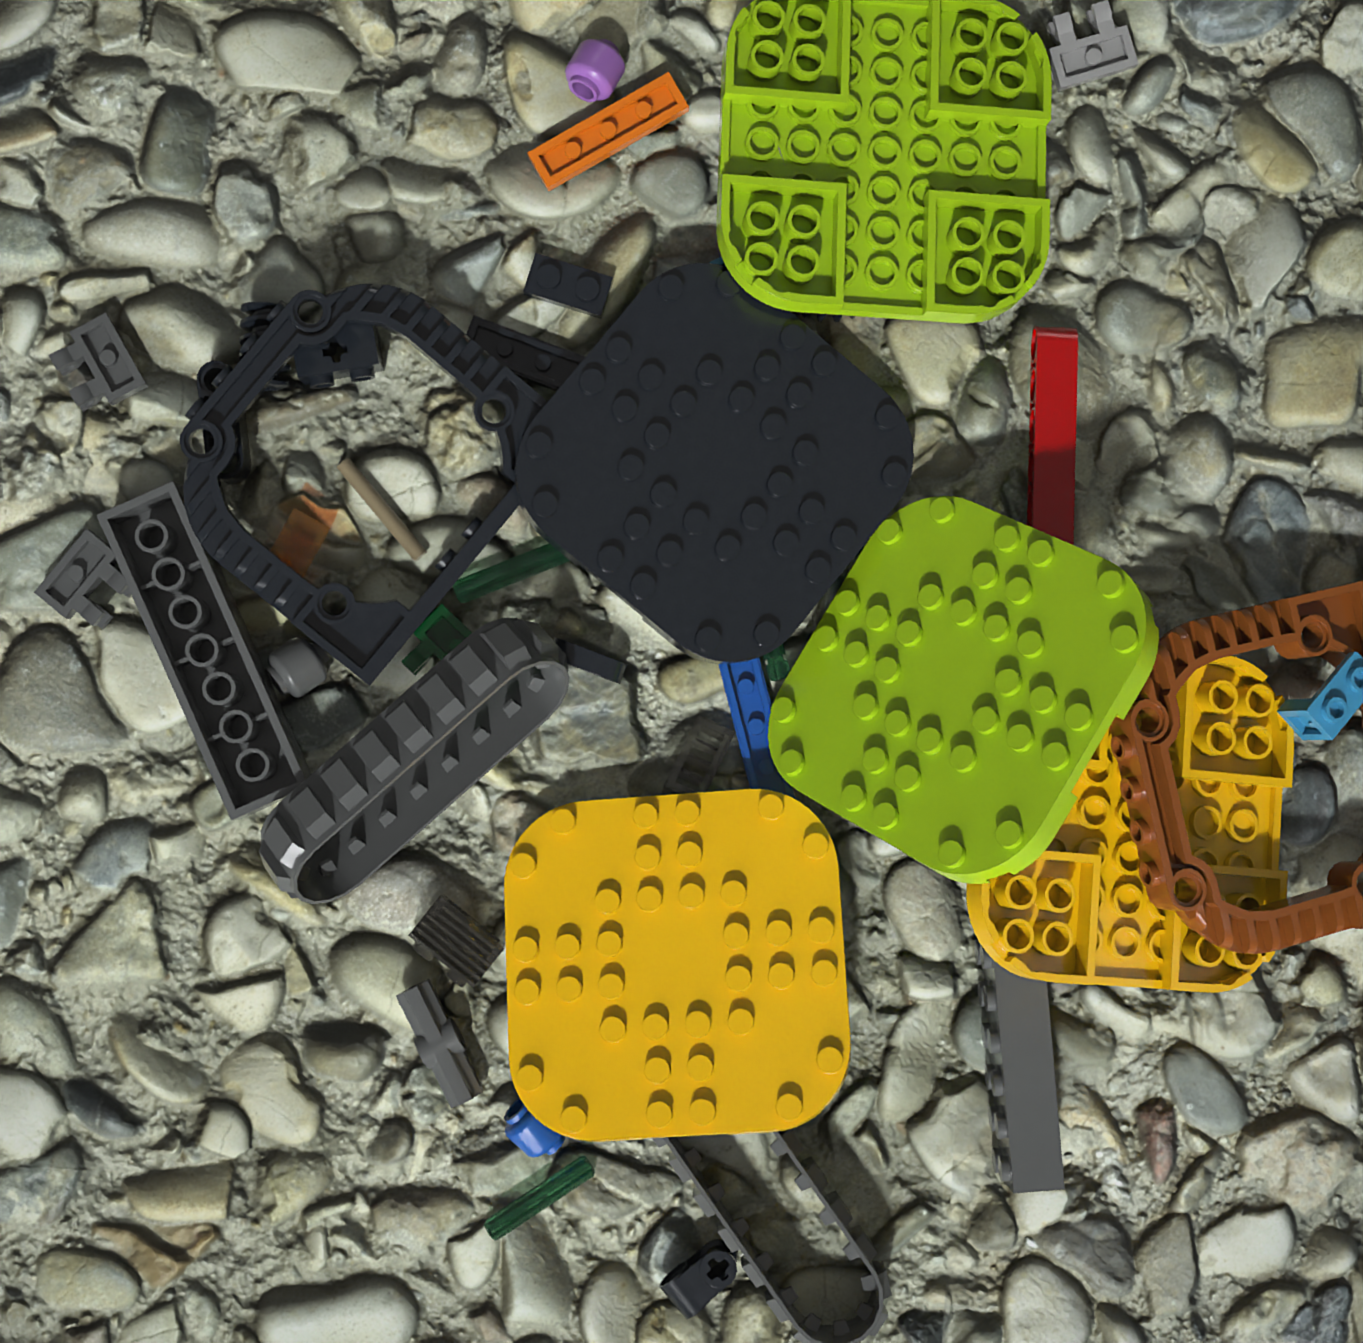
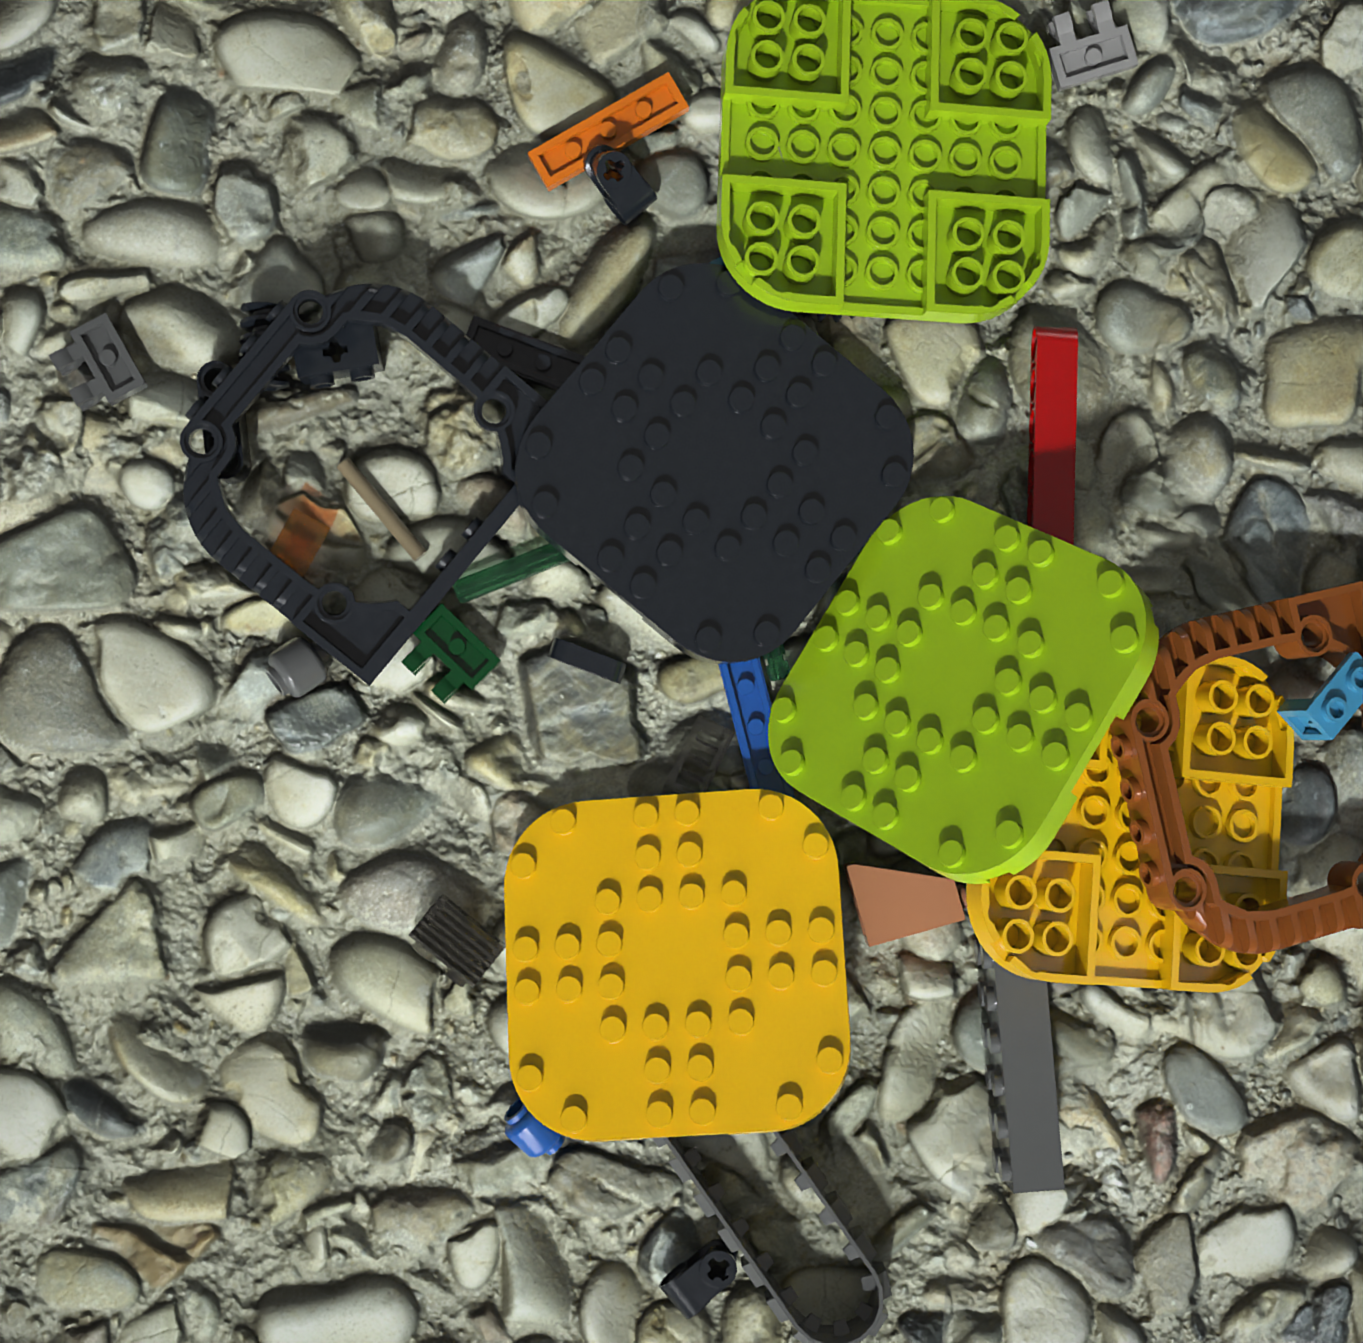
dark grey plate [34,529,131,629] -> none
dark grey brick [97,481,311,820] -> none
dark grey piece [259,618,569,904] -> none
dark grey piece [396,979,484,1108] -> none
clear green axle [484,1156,595,1241] -> none
black plate [523,253,614,319] -> none
medium lavender head [565,39,625,102] -> none
none -> black piece [583,144,657,226]
none -> nougat slope [843,862,967,947]

